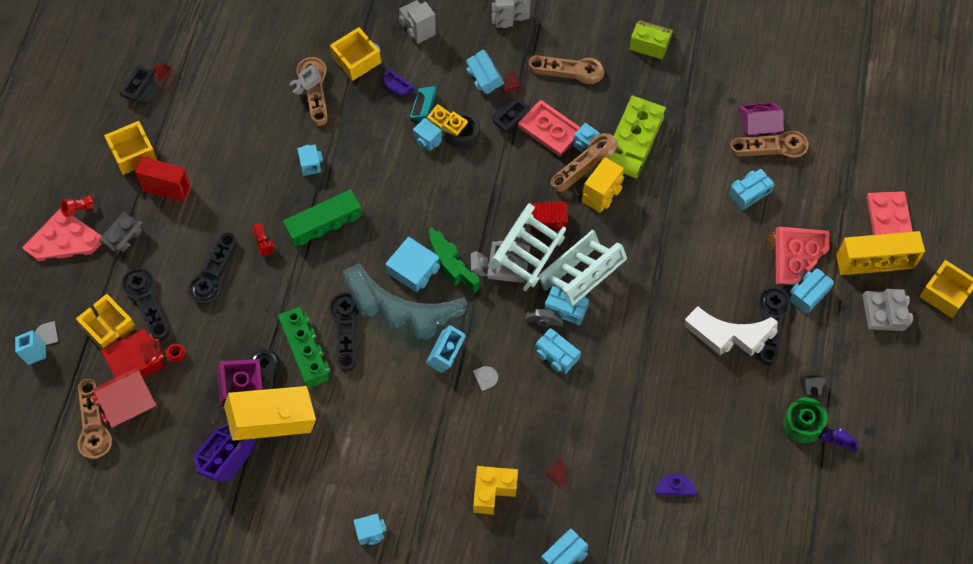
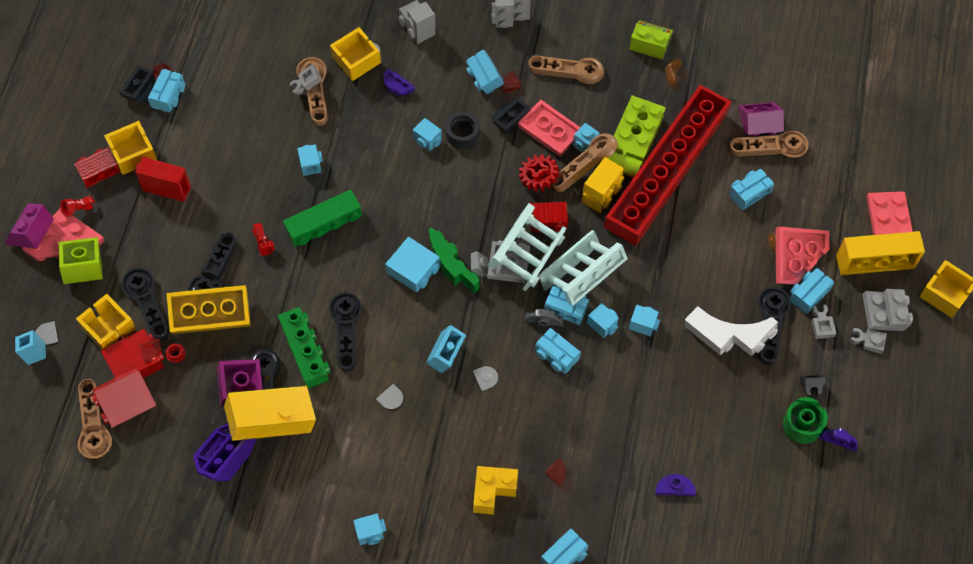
dark grey bracket [99,212,143,255] -> none
clear light blue arch [342,263,468,341] -> none
teal slope [410,86,436,122] -> none
yellow slope [427,104,468,136] -> none
none -> magenta slope [5,203,54,249]
none -> lime slope [59,237,103,284]
none -> red brick [74,147,120,188]
none -> medium azure brick [148,69,186,113]
none -> yellow brick [166,285,251,334]
none -> light grey piece [376,384,403,409]
none -> red gear [519,154,559,192]
none -> medium azure brick [587,303,619,338]
none -> red brick [604,85,732,246]
none -> medium azure brick [629,305,660,336]
none -> clear orange arm [665,59,682,85]
none -> light grey plate [812,304,836,339]
none -> light grey plate [850,328,887,354]

